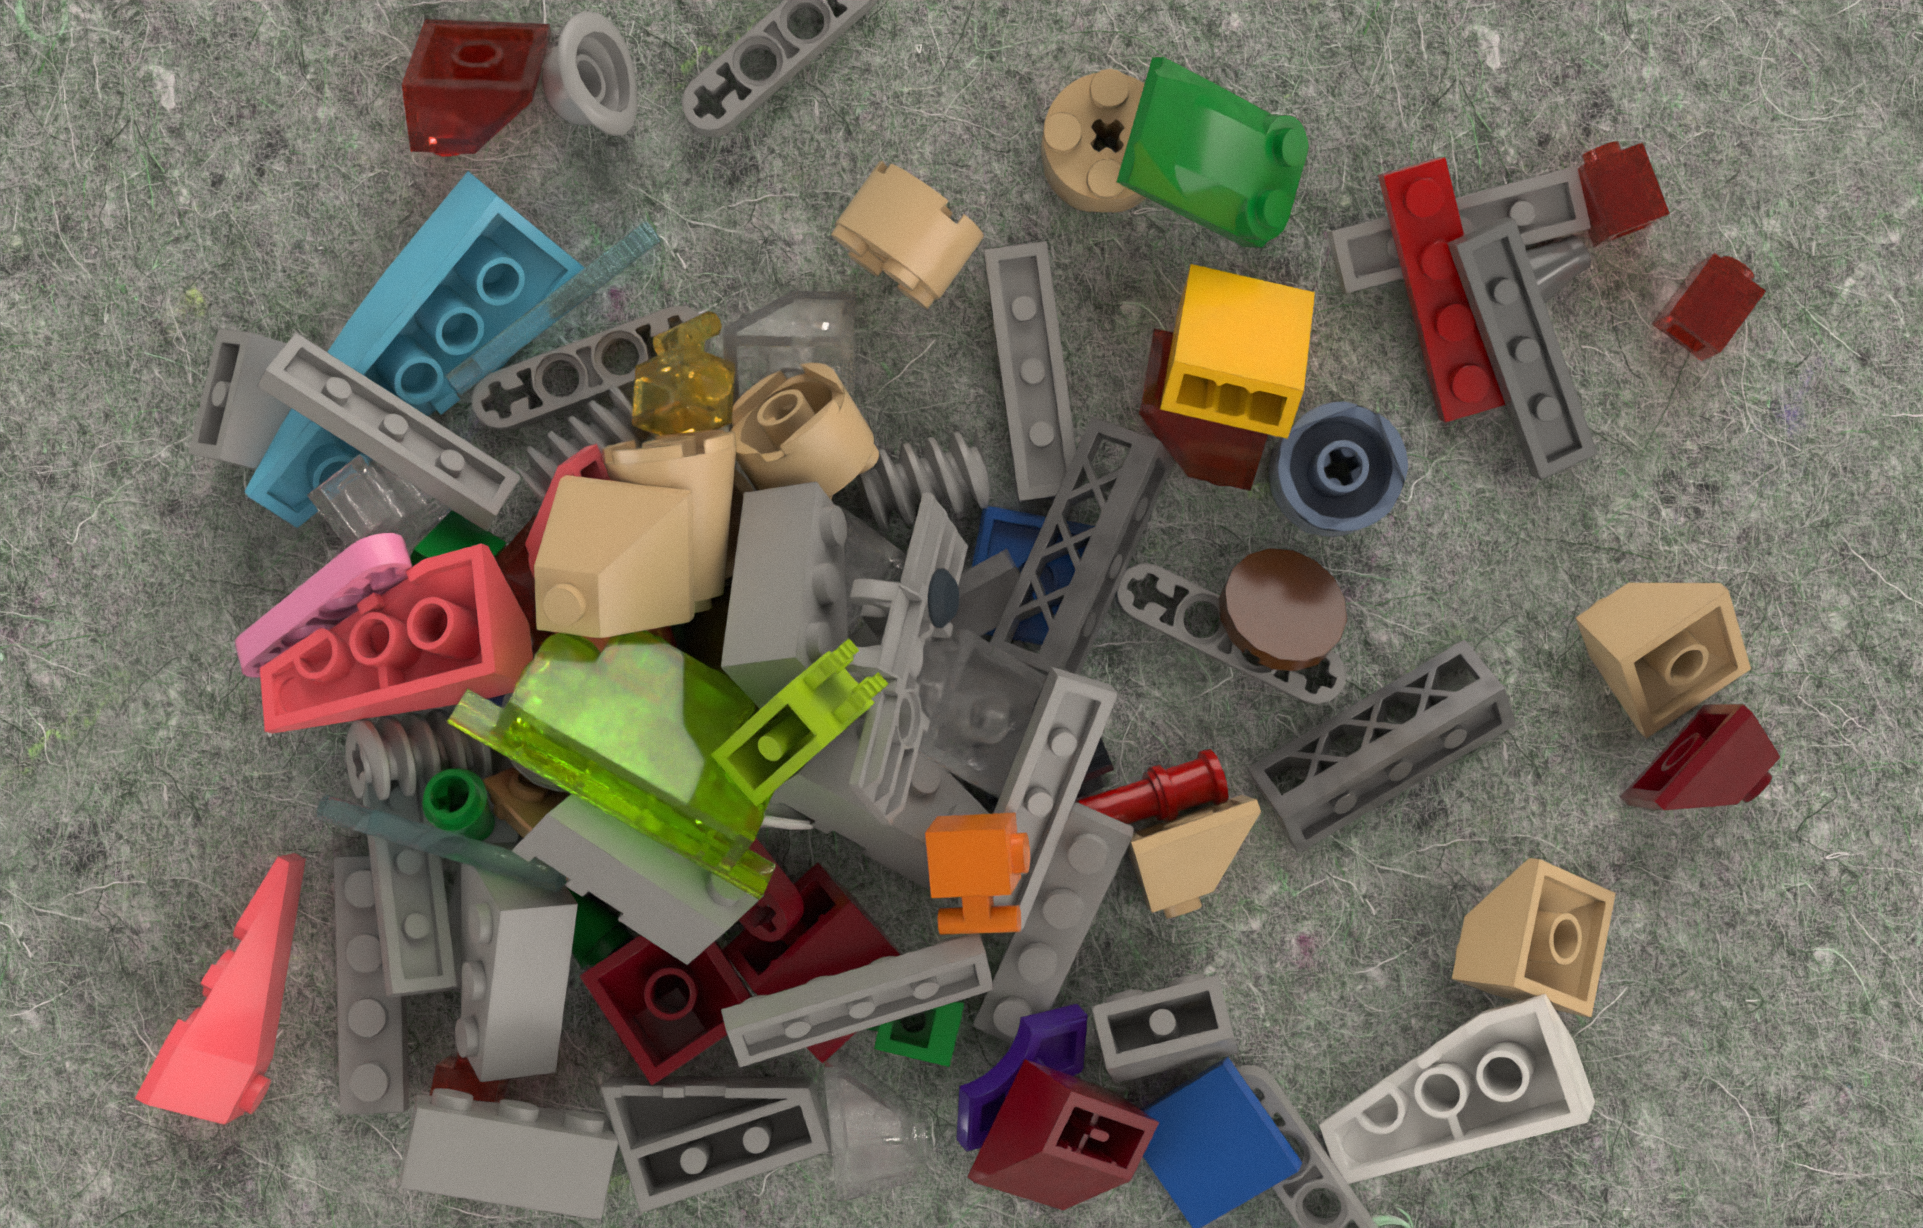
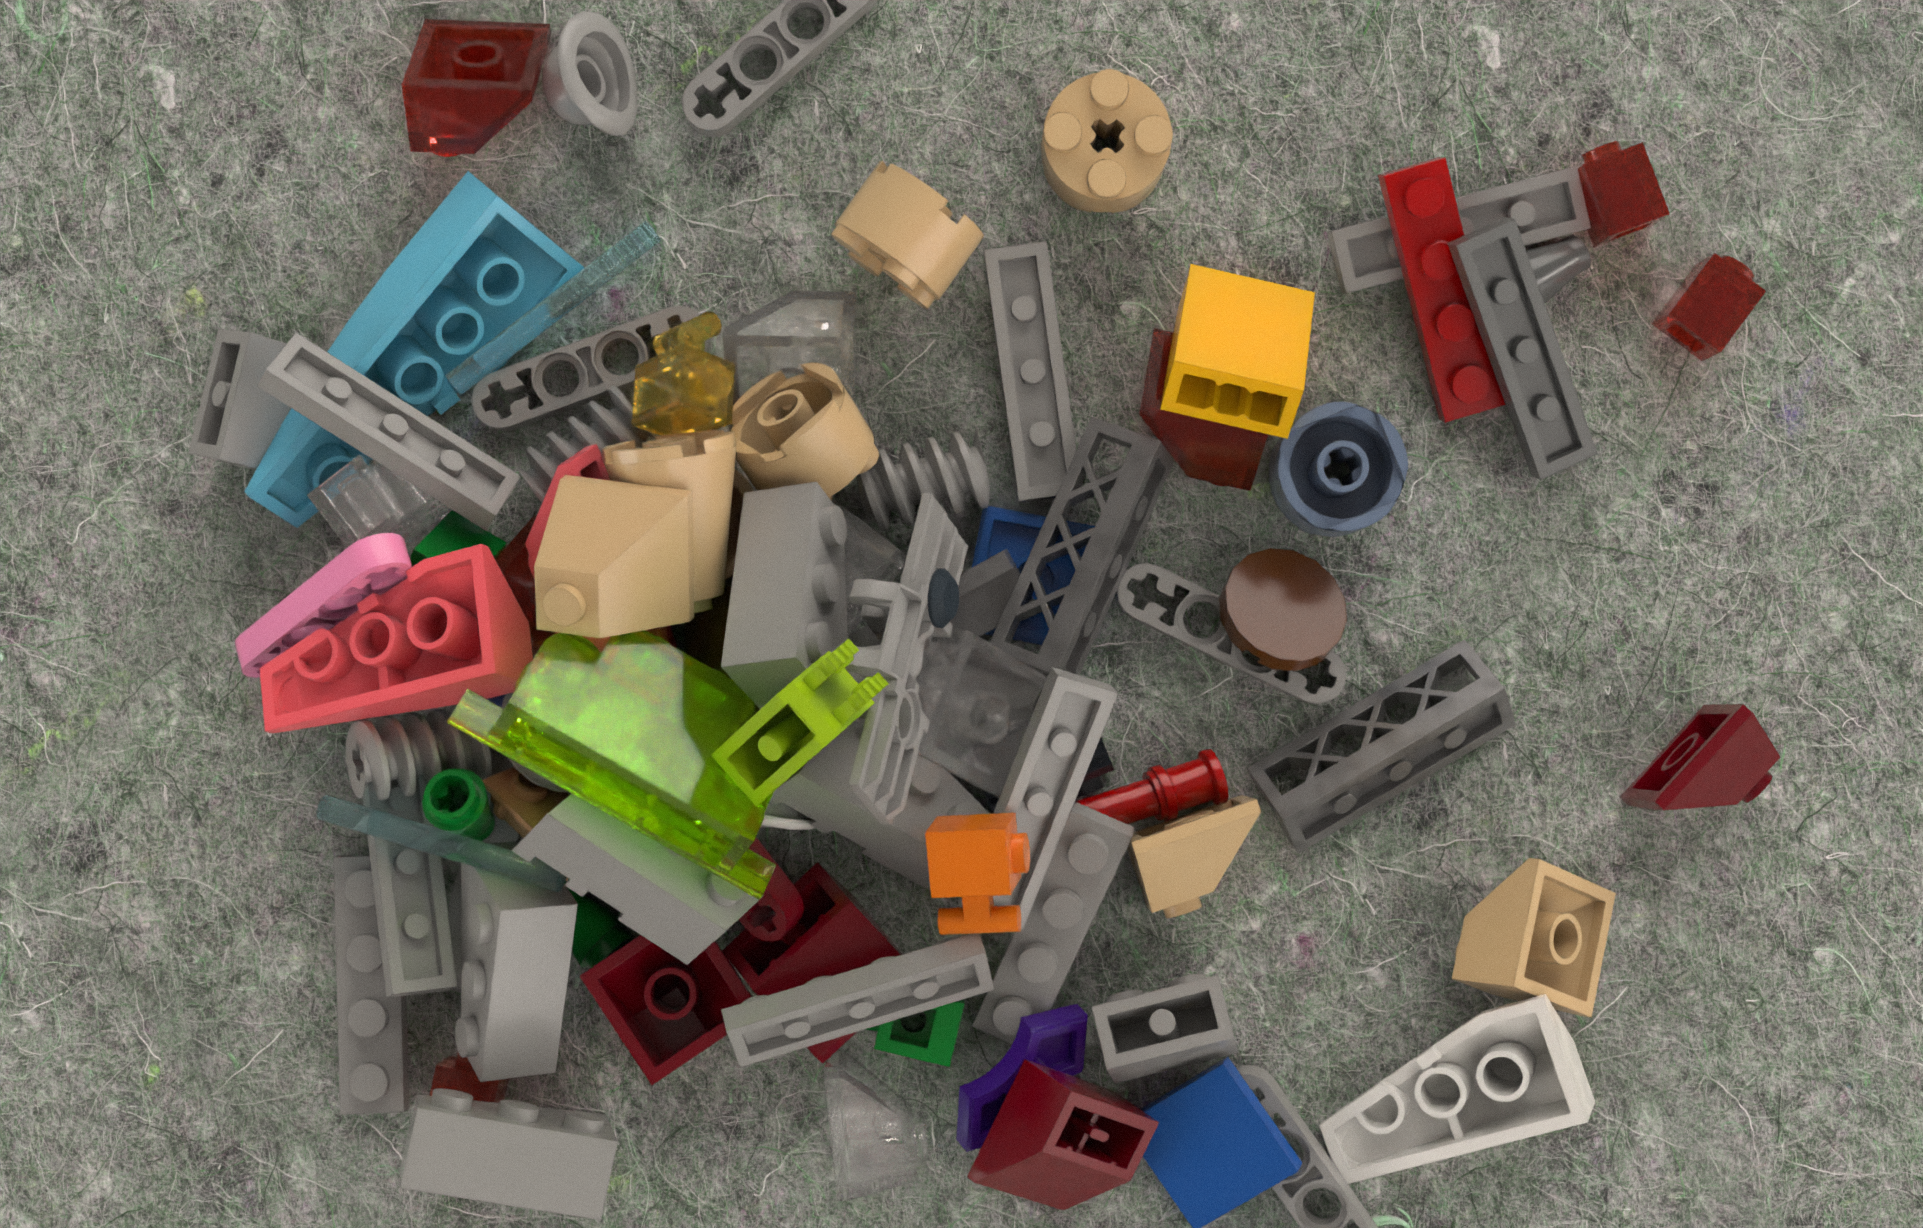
coral wedge [135,853,306,1125] -> none
light grey wedge [600,1076,832,1213] -> none
green slope [1116,57,1309,248] -> none
tan slope [1576,583,1751,739] -> none

